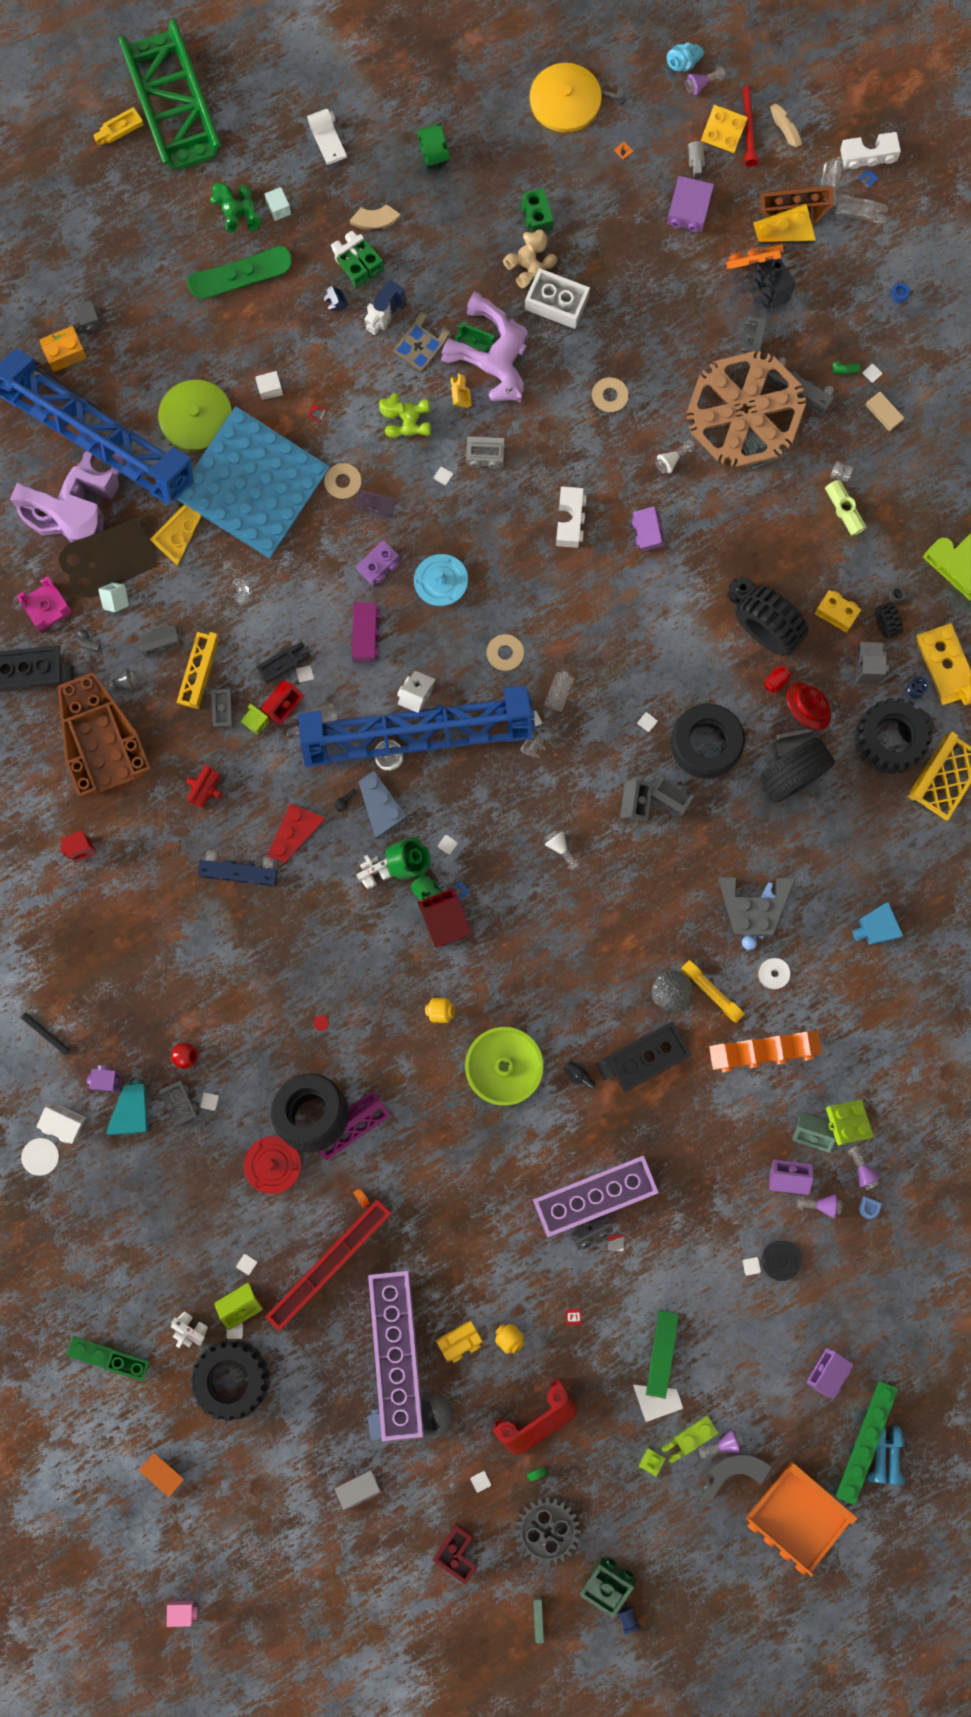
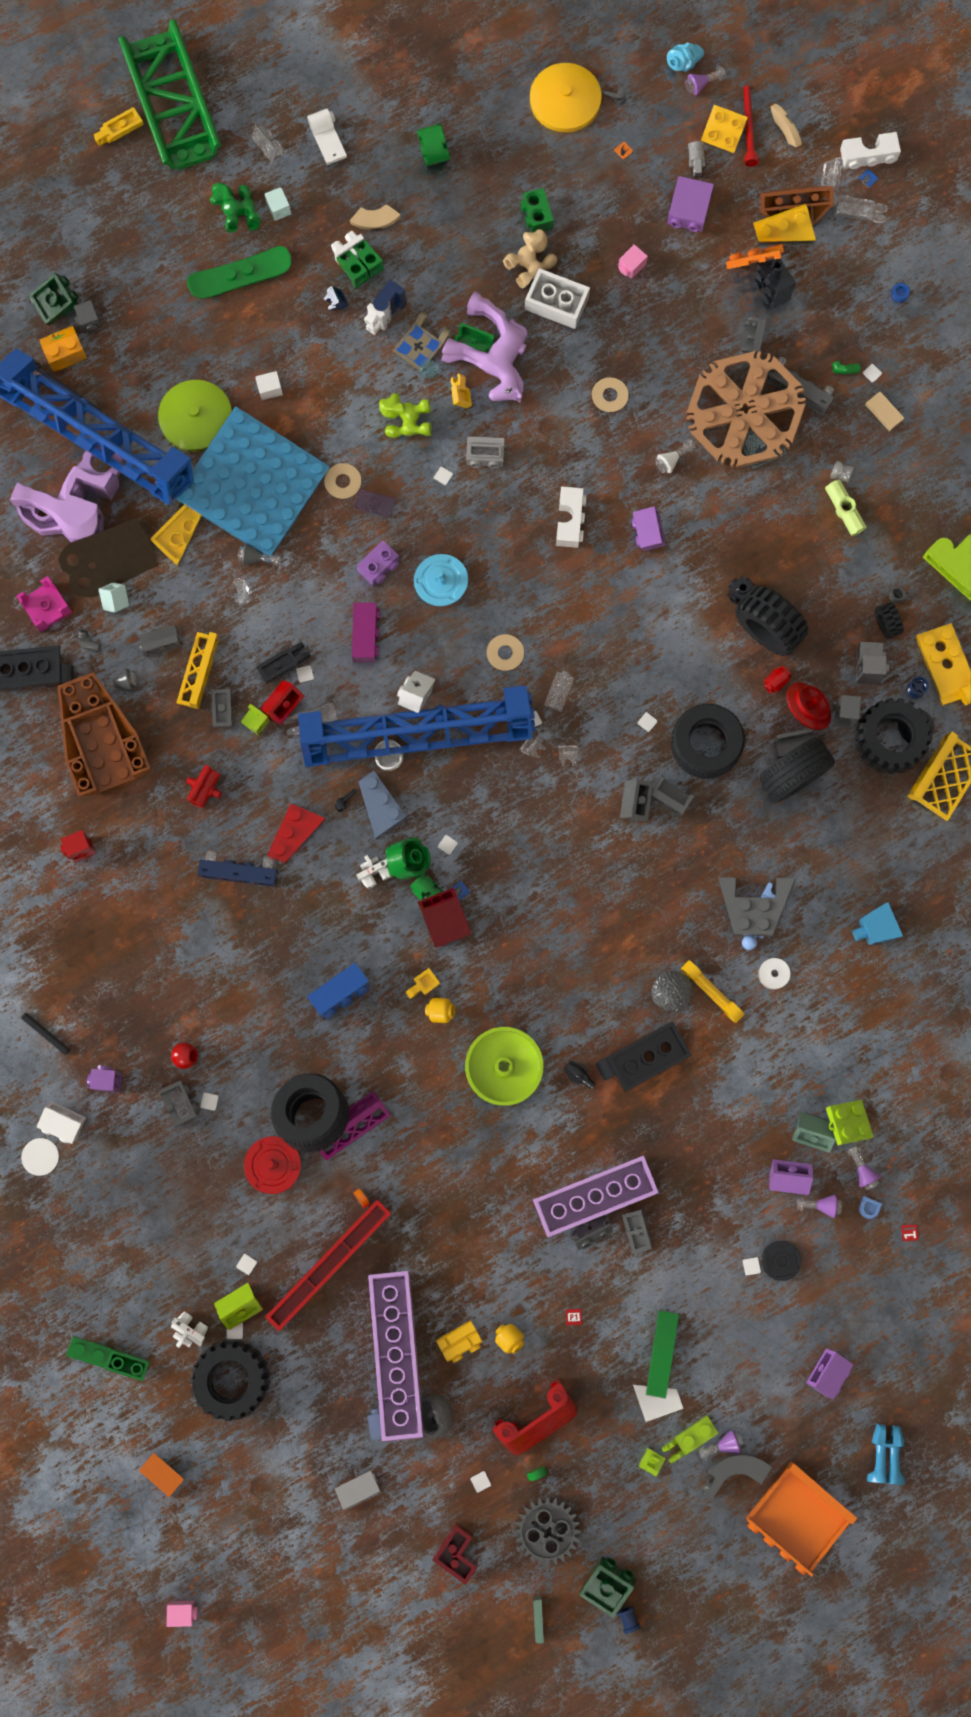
teal slope [107,1081,149,1135] -> none
sticker [308,404,326,422] -> none
red sticker [313,1015,329,1031] -> none
piece [545,829,580,871] -> none
light grey sticker [608,1235,624,1251] -> none
orange brick [709,1031,822,1073] -> none
yellow brick [815,590,861,633] -> none
green arch [835,1380,898,1505] -> none
none -> dark green plate [28,273,79,326]
none -> piece [238,543,281,567]
none -> clear hinge [252,124,284,163]
none -> blue brick [307,962,370,1020]
none -> yellow plate [406,968,440,999]
none -> clear light blue piece [419,359,438,378]
none -> clear tile [558,746,578,766]
none -> bright pink brick [618,245,648,279]
none -> dark grey hinge [622,1209,654,1254]
none -> dark grey panel [834,695,861,728]
none -> red sticker [901,1224,918,1241]

